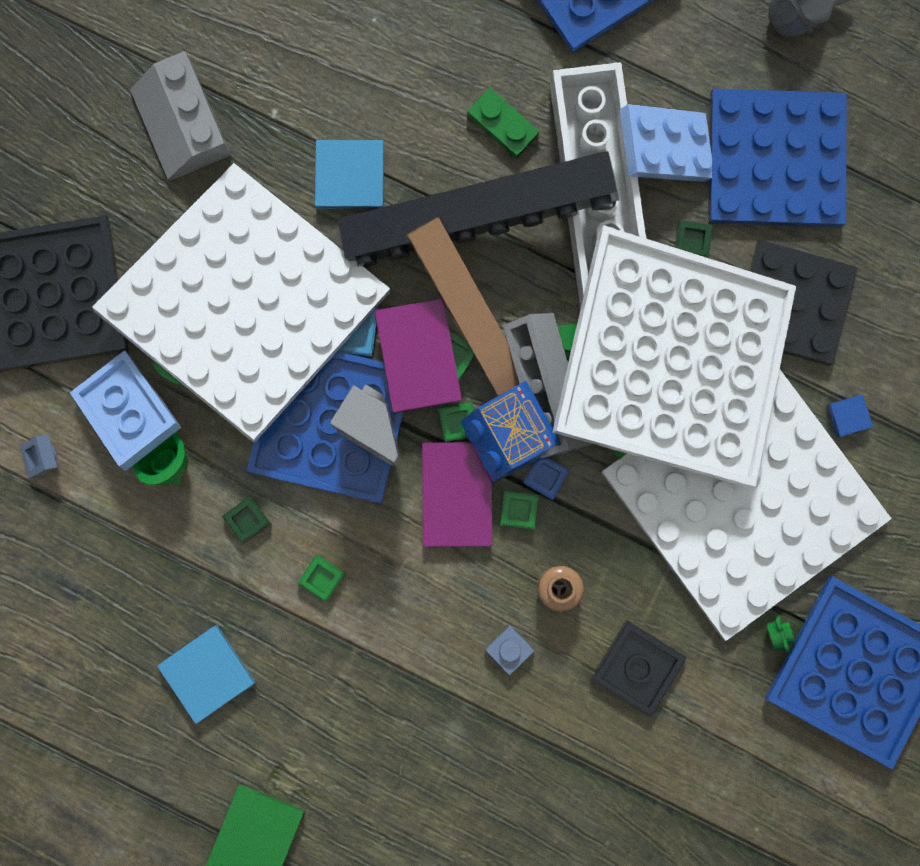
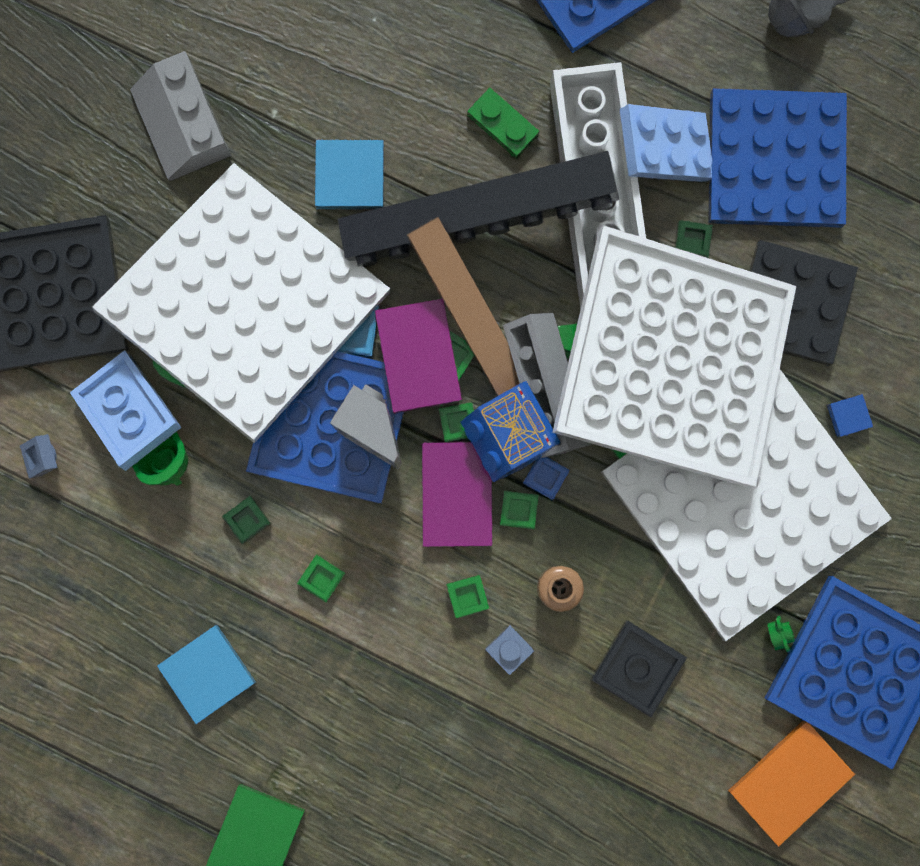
none -> green plate [446,575,489,618]
none -> orange tile [728,720,855,847]

